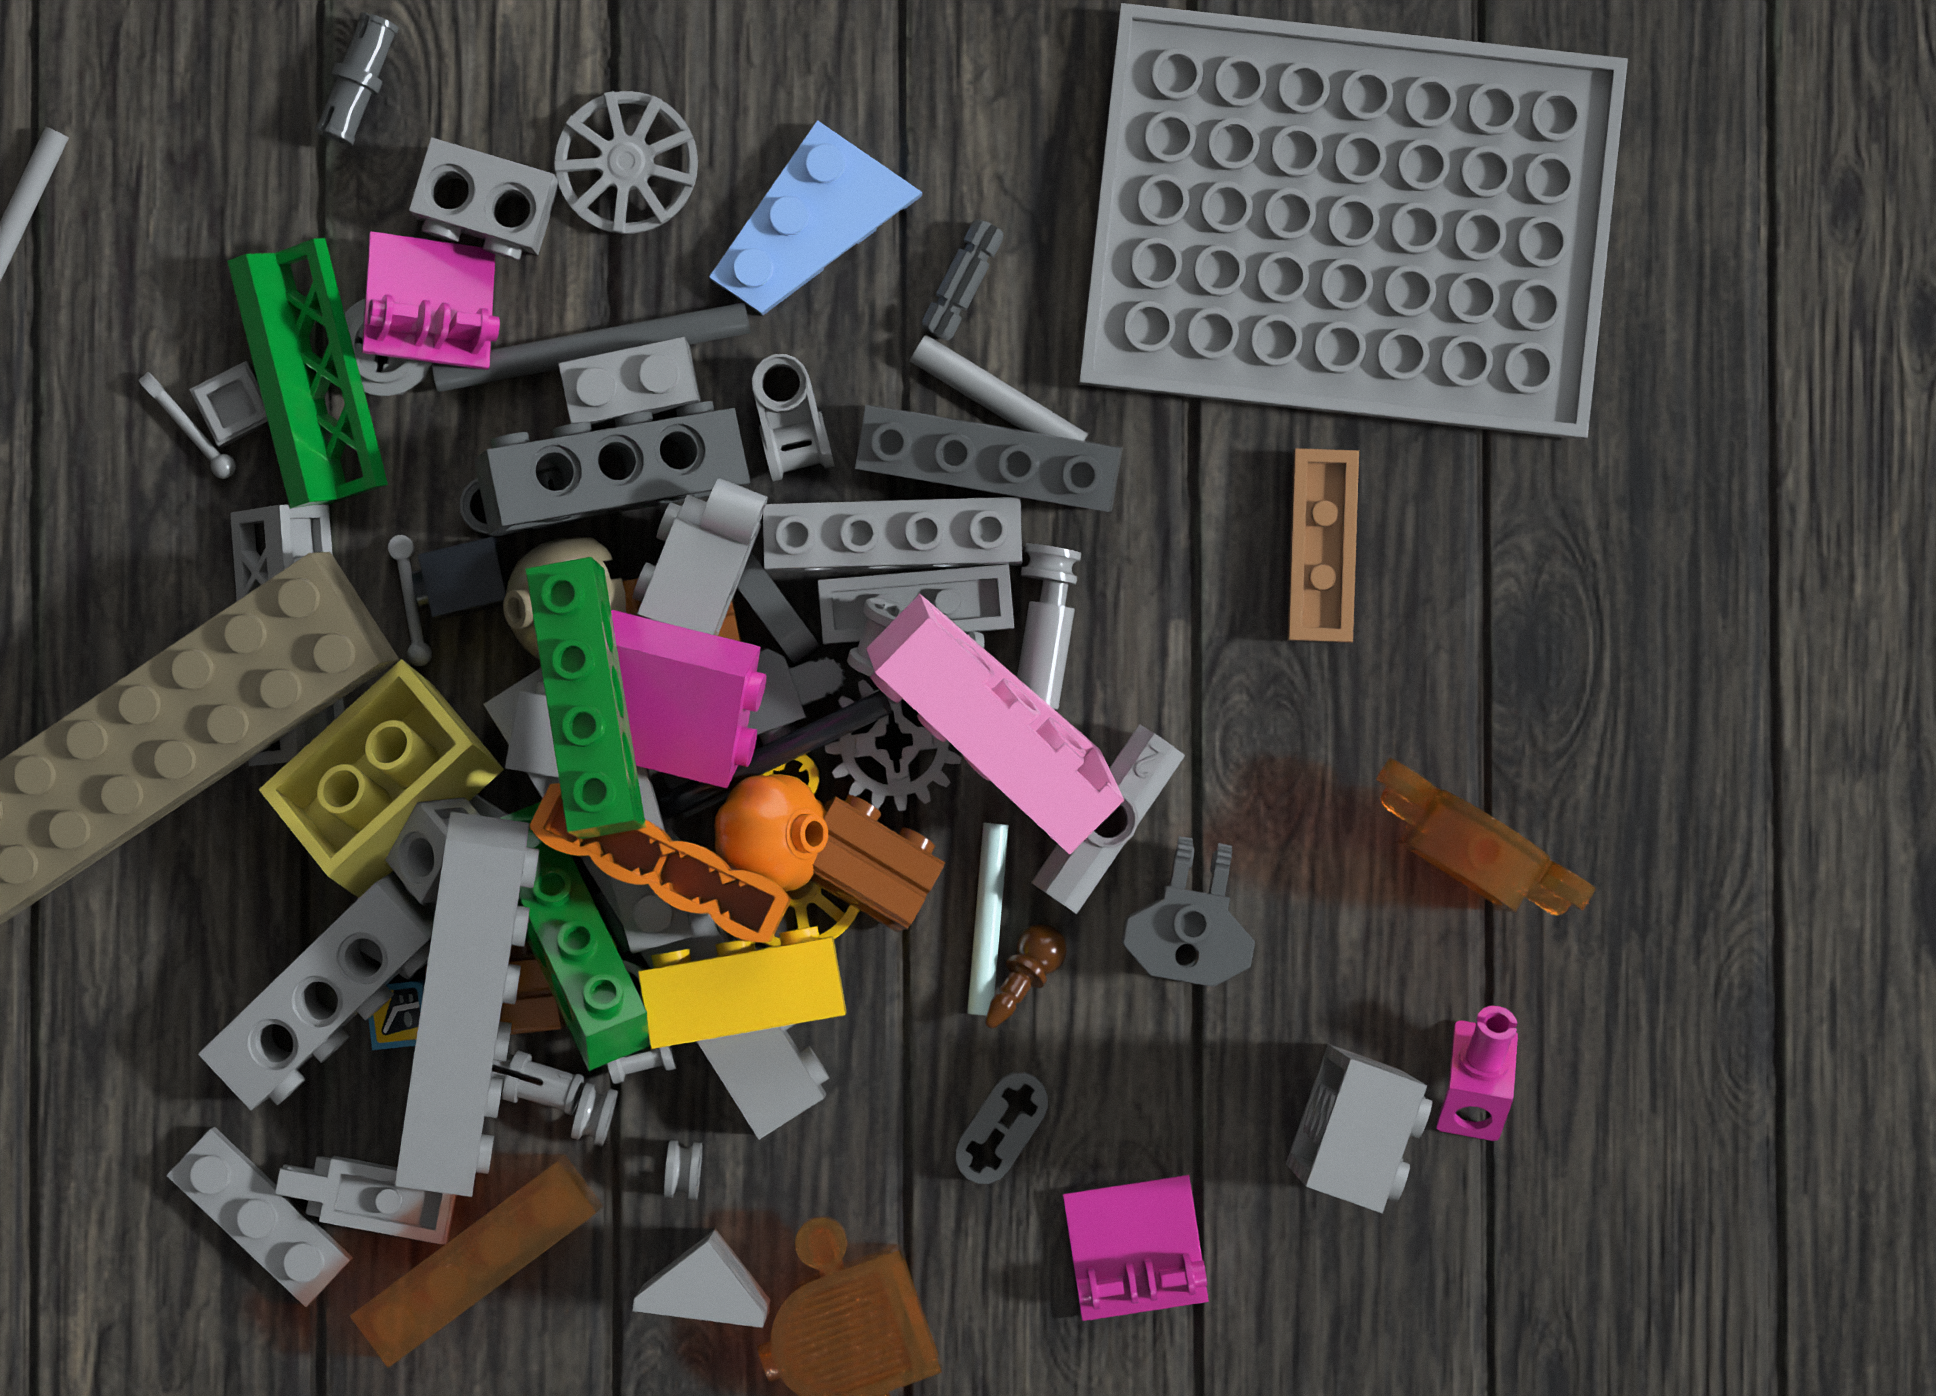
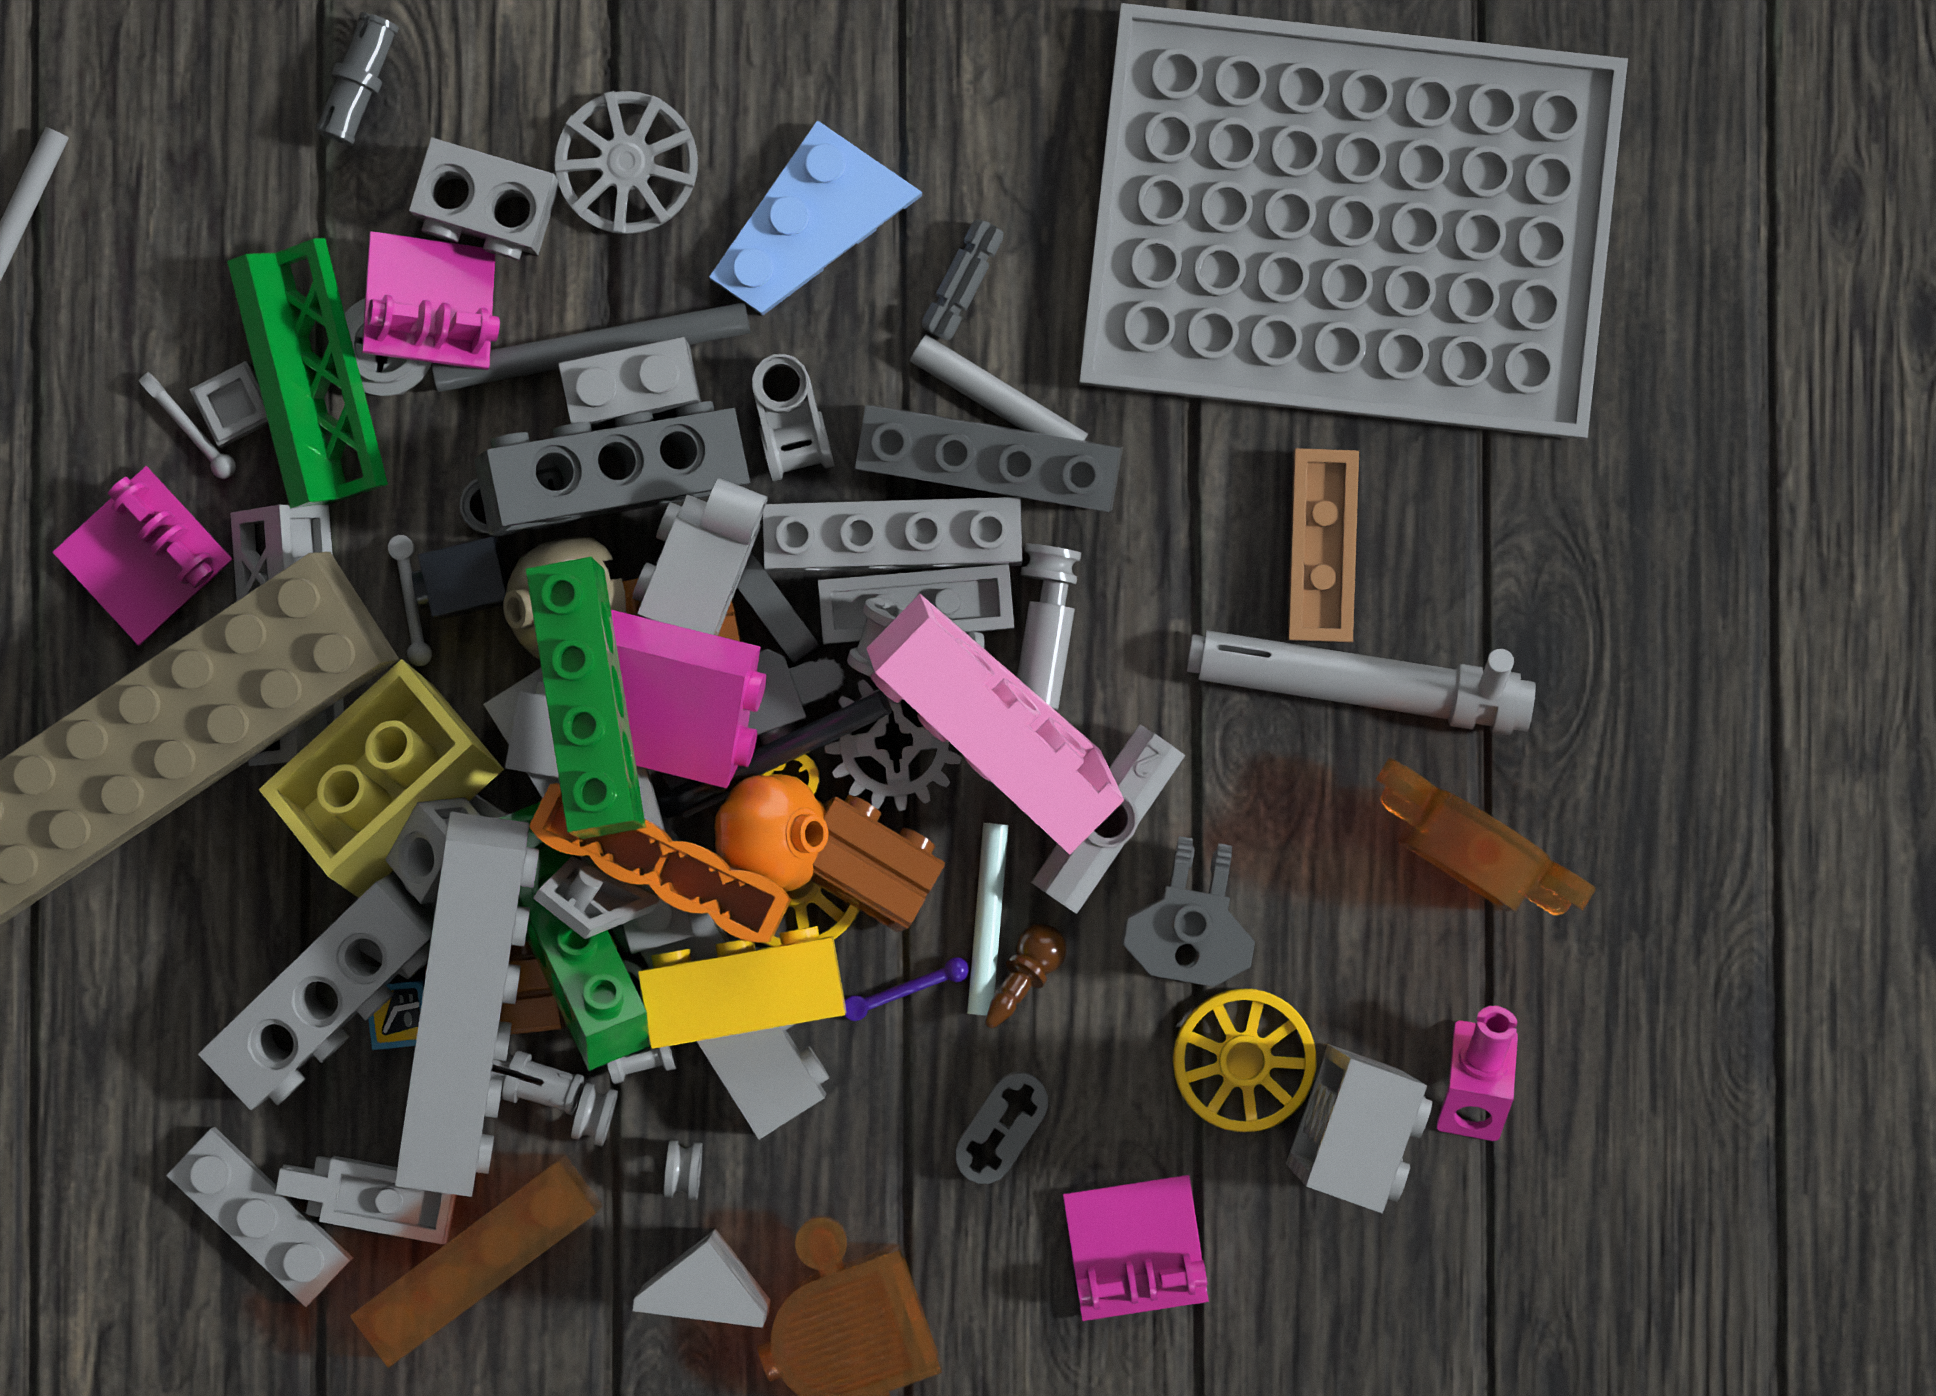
none -> dark pink hinge [53,466,233,646]
none -> light grey piece [534,856,659,939]
none -> dark purple hinge [845,957,969,1021]
none -> yellow wheel [1173,988,1317,1132]
none -> light grey cylinder [1187,630,1536,736]

